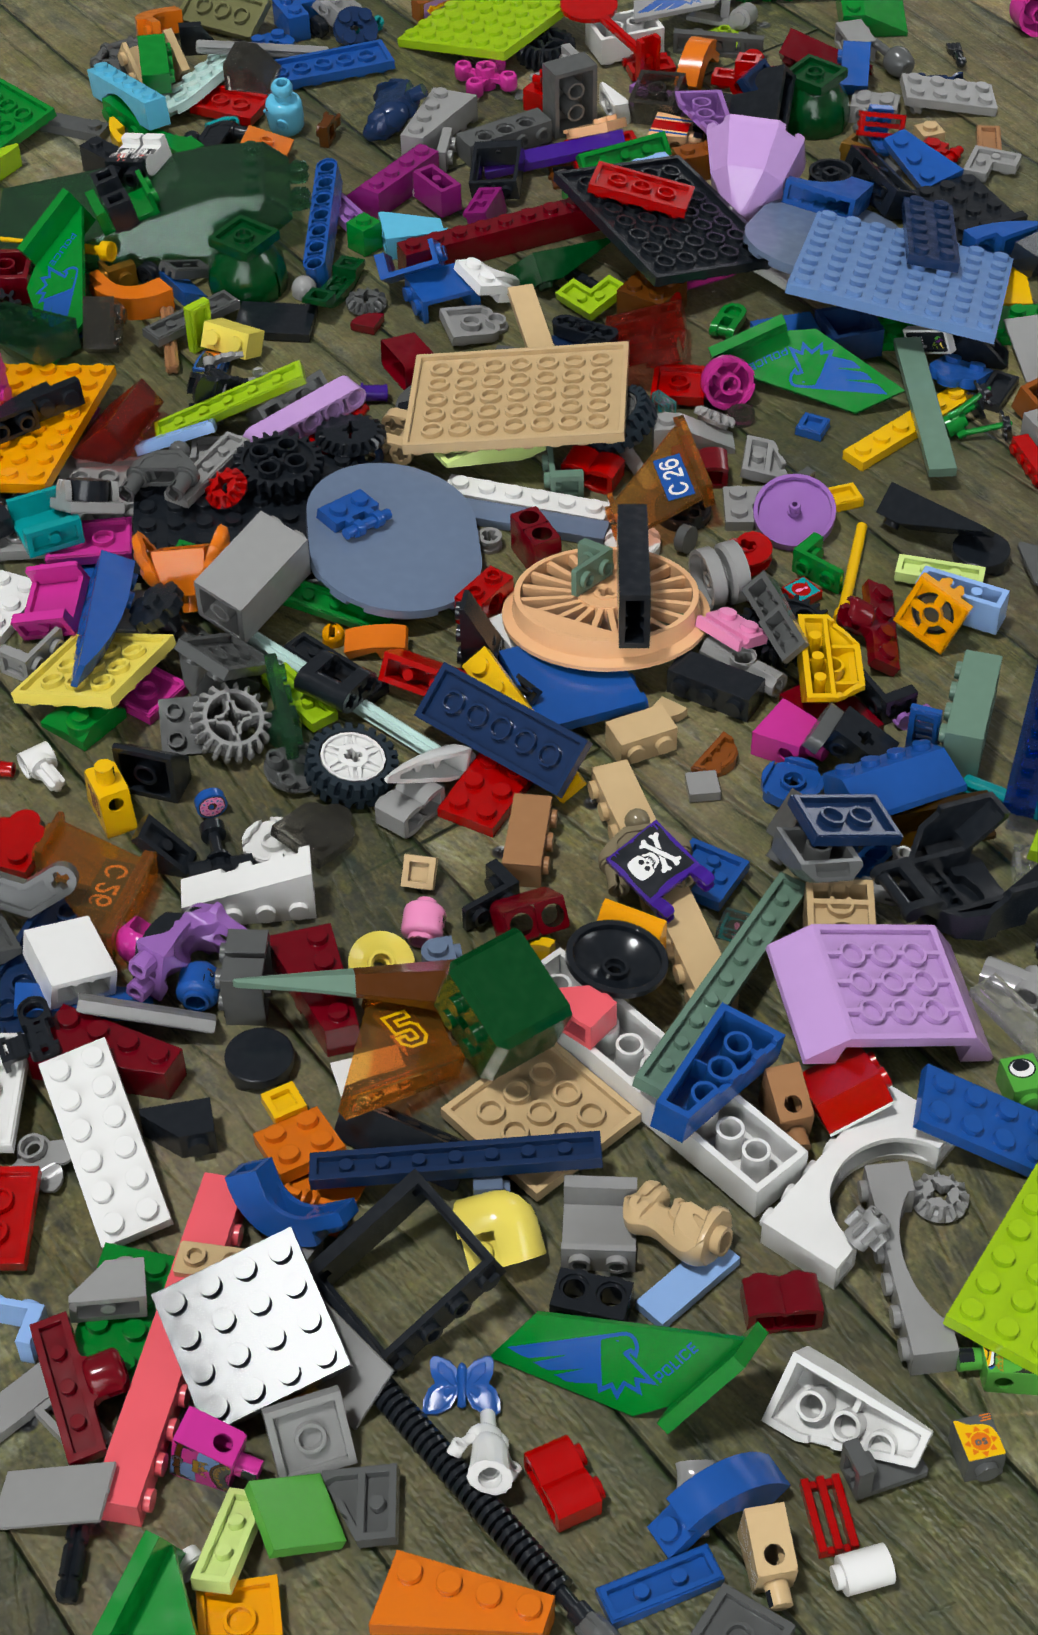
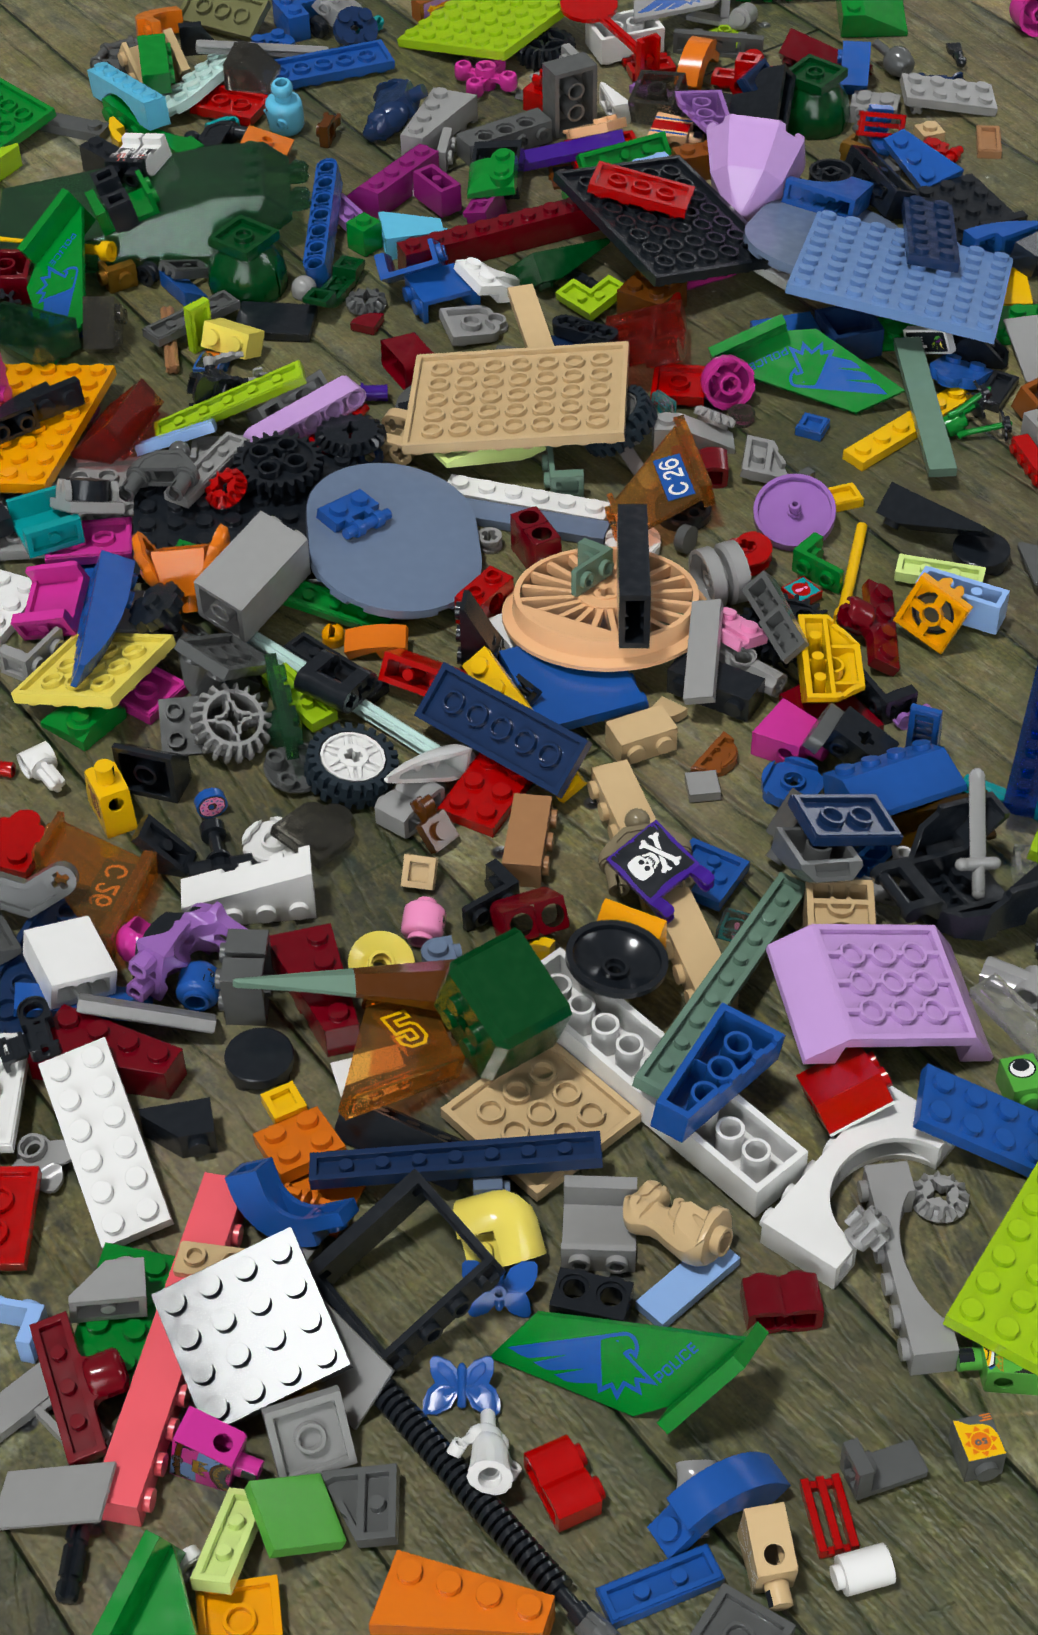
orange arch [89,269,175,320] -> none
coral slope [559,985,617,1050] -> none
red brick [561,445,625,495] -> none
green plate [709,303,747,339] -> none
light grey plate [722,485,764,531] -> none
medium nougat torso [758,1062,814,1151] -> none
white wedge [761,1346,934,1468] -> none
light grey brick [834,19,878,62] -> none
sand green brick [938,649,1003,779] -> none
light grey plate [962,145,1022,182] -> none
none -> reddish brown plate [410,794,460,854]
none -> blue piece [462,1260,538,1318]
none -> green slope [467,148,519,199]
none -> light grey tile [683,599,724,705]
none -> light grey sword [955,768,1001,900]

